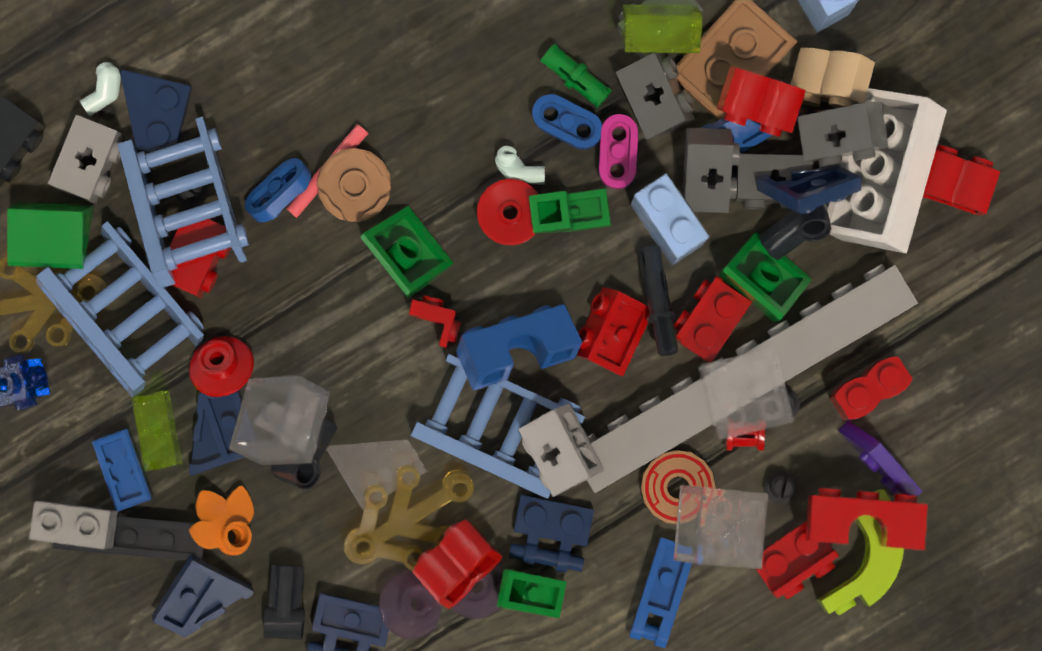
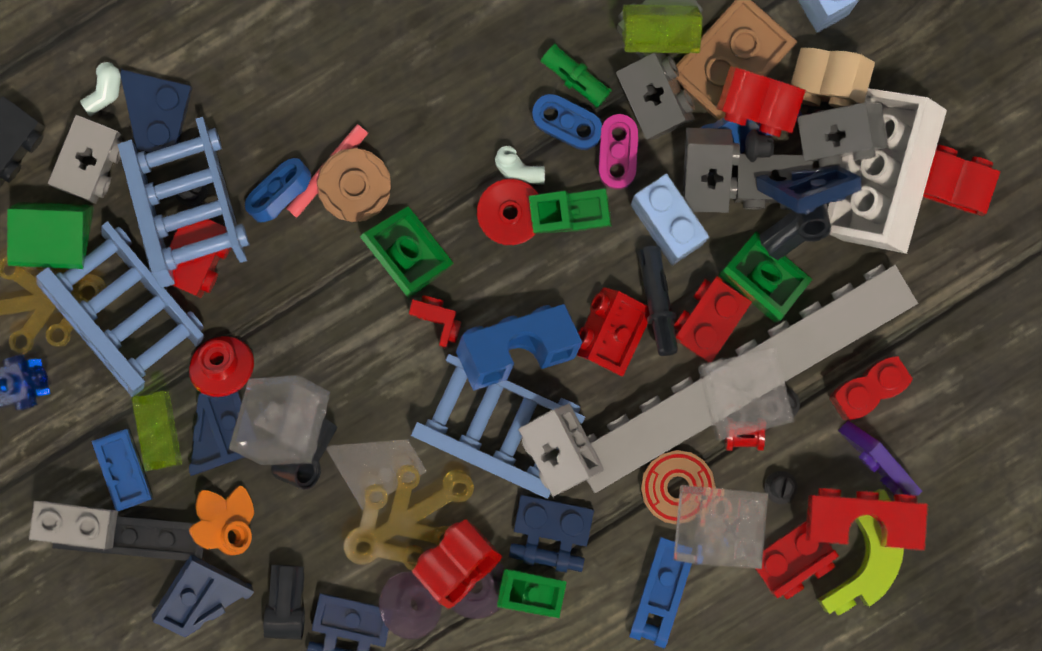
none -> black piece [745,129,774,163]

